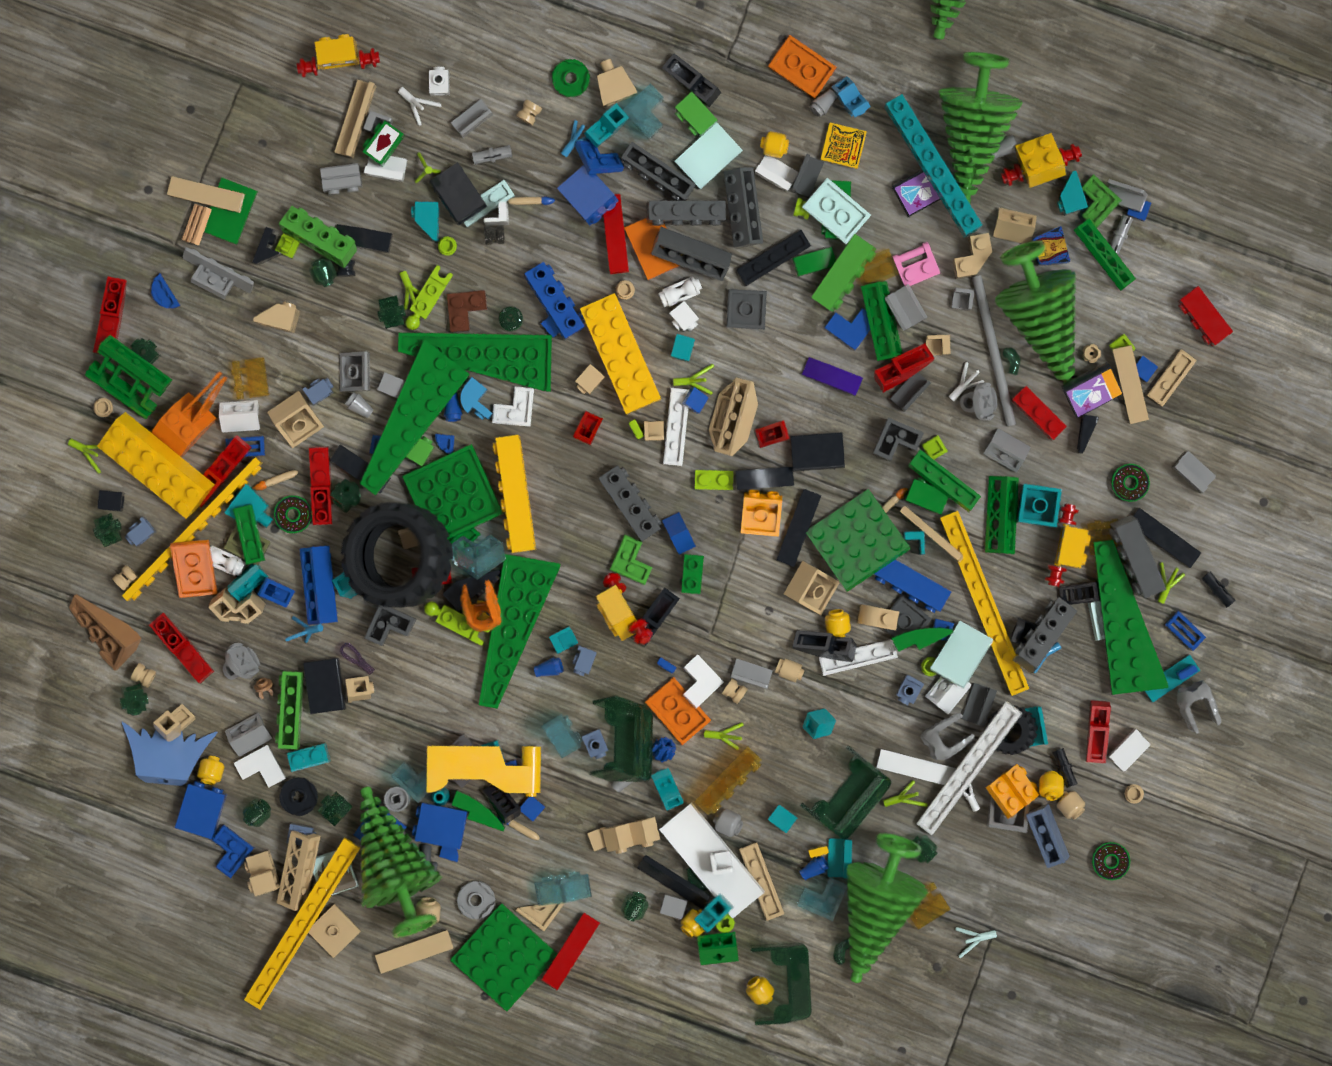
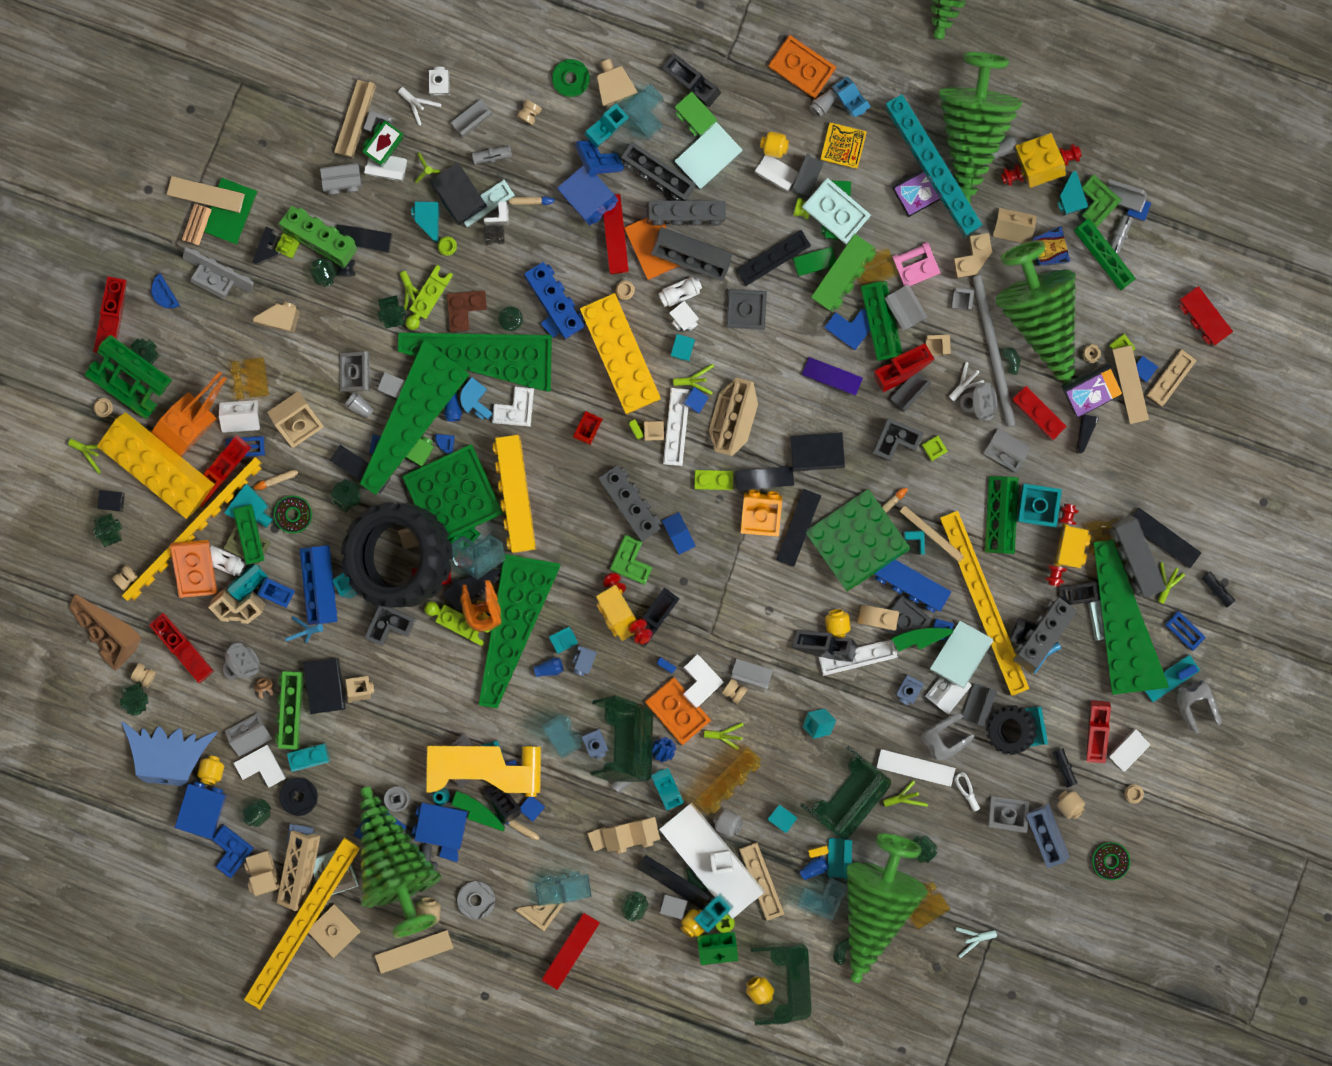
sand blue brick [125,517,157,546] -> none
tan brick [153,704,195,742] -> none
yellow brick [297,34,380,78] -> none
sand blue brick [303,377,334,405] -> none
red slope [309,446,332,525] -> none
clear green brick [318,791,353,827] -> none
clear purple piece [340,643,375,675] -> none
clear light blue brick [391,761,429,803] -> none
green plate [450,903,558,1012] -> none
dark azure plant [561,120,589,157] -> none
tan brick [575,364,605,394] -> none
green brick [681,554,704,594] -> none
dark grey brick [724,167,763,247] -> none
red slope [755,421,789,448] -> none
tan brick [775,658,805,683] -> none
tan slope [784,561,840,615] -> none
green brick [905,477,948,515] -> none
green fence [908,450,981,513] -> none
white tile [916,702,1022,835] -> none
lime plate [921,657,936,676] -> none
light orange plate [986,764,1040,819] -> none
yellow head [1039,771,1064,801] -> none
tile [1111,464,1150,502] -> none
light grey panel [1172,451,1216,493] -> none

